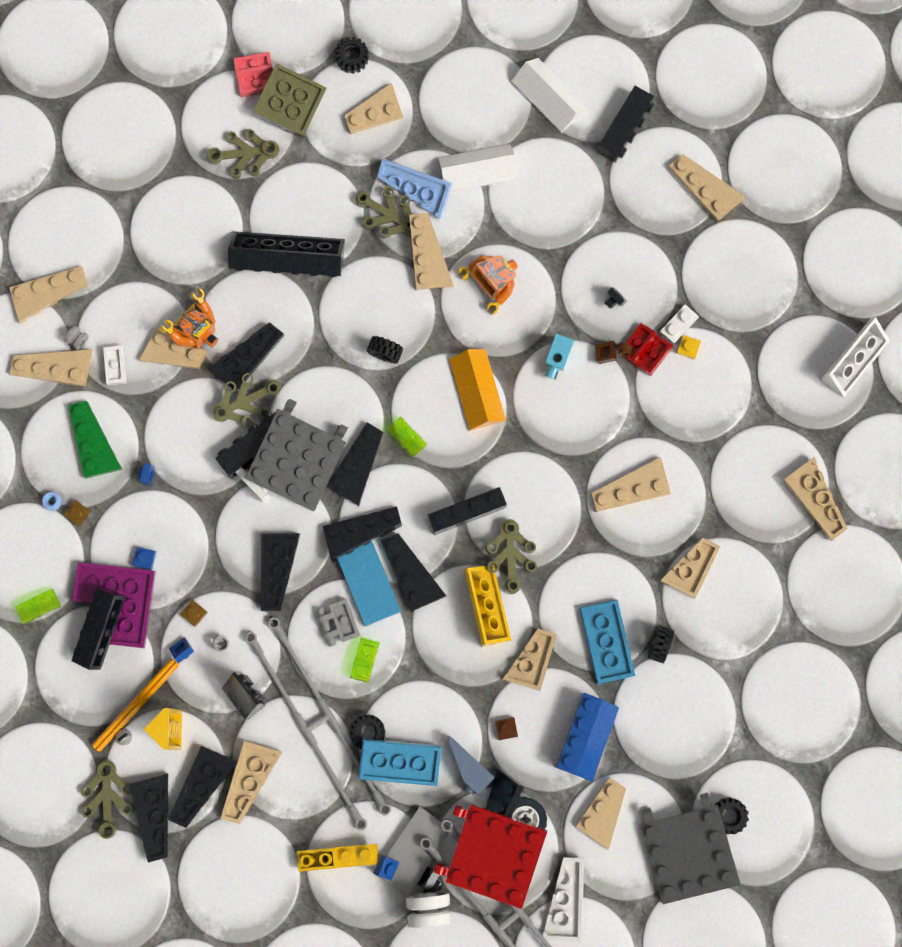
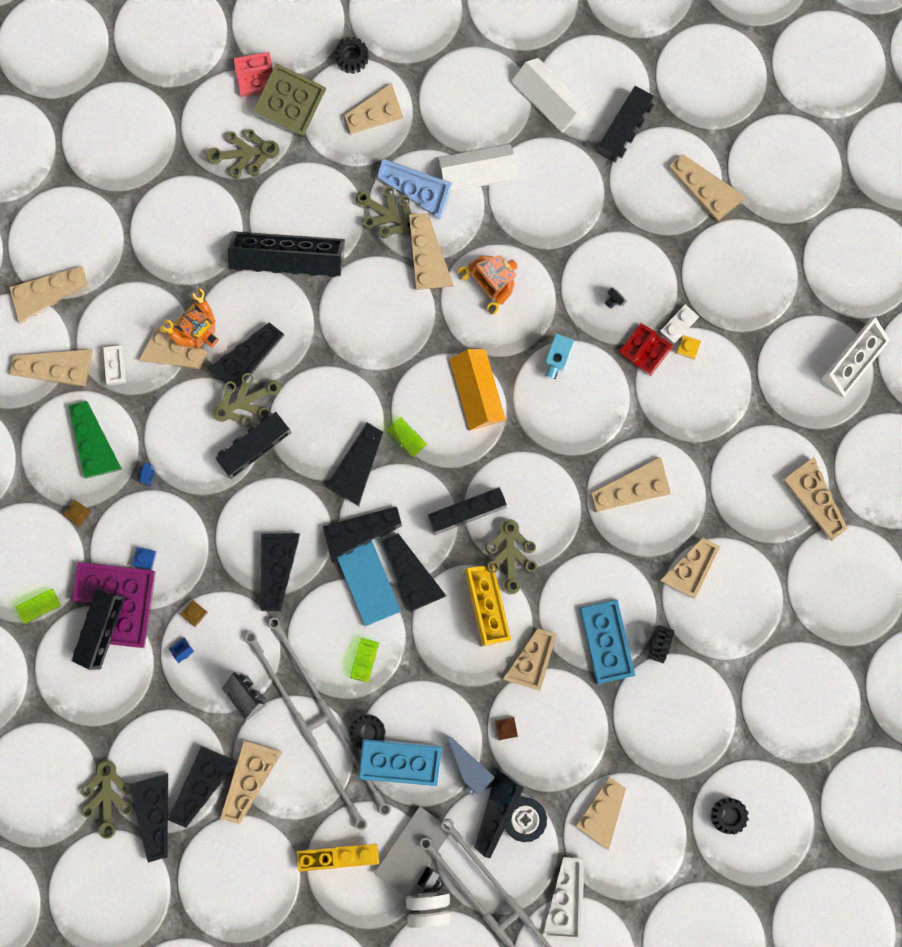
light blue plate [42,492,62,511] -> none
light grey wheel [65,326,89,350] -> none
light orange axle [92,659,179,752] -> none
light grey hinge [115,729,132,745] -> none
yellow slope [144,708,182,750] -> none
light grey hinge [213,636,229,652] -> none
white plate [236,467,269,502] -> none
dark grey plate [244,399,348,511] -> none
light grey plate [316,599,360,647] -> none
black tyre [366,336,403,364] -> none
blue plate [373,855,399,881] -> none
red plate [434,804,548,909] -> none
blue slope [555,693,619,782] -> none
reddish brown plate [595,341,632,364] -> none
dark grey plate [640,792,741,904] -> none

